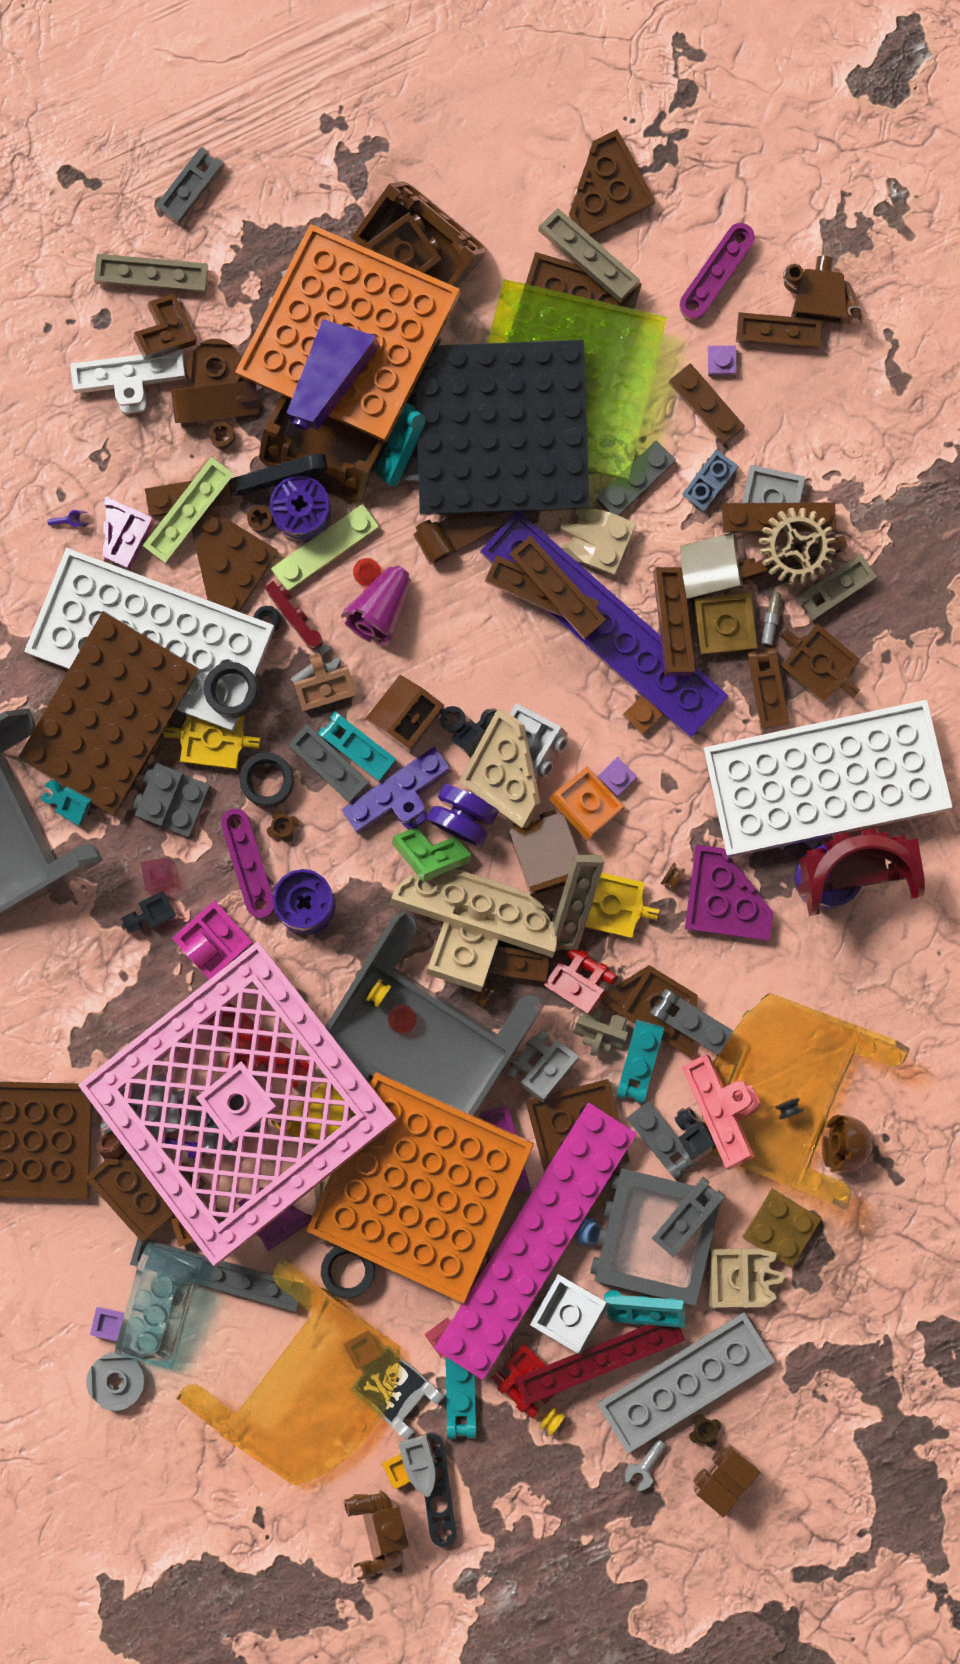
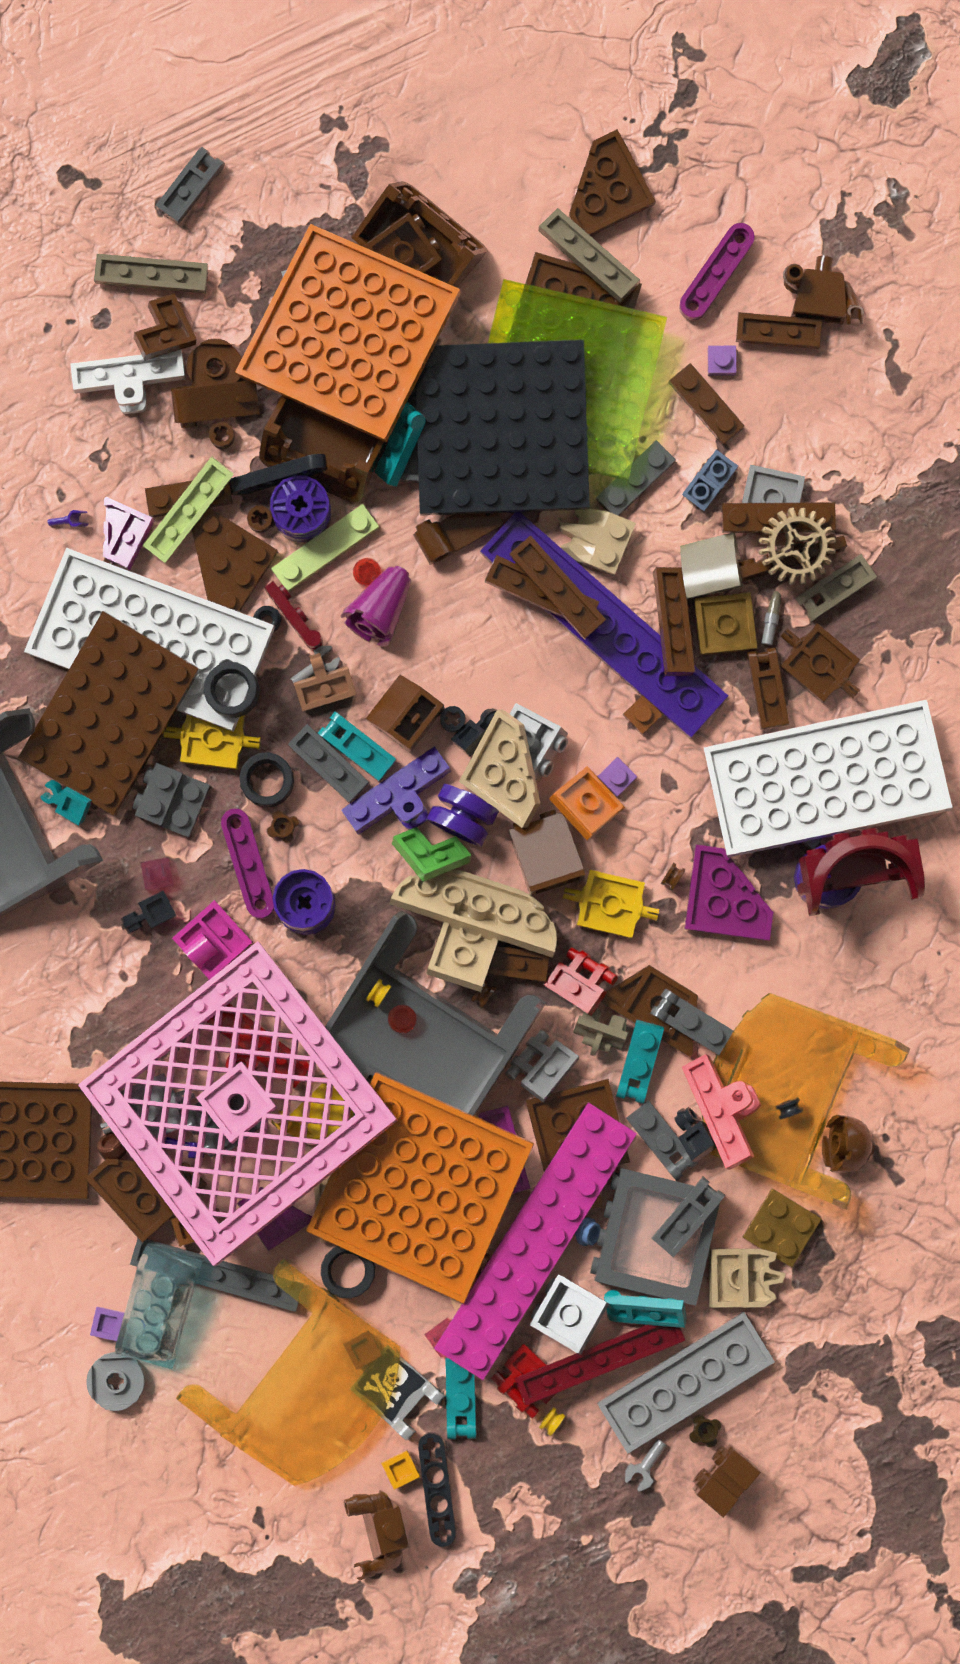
dark purple slope [287,319,380,430] -> none
light grey plate [398,1434,435,1497] -> none
dark tan plate [553,854,605,950] -> none

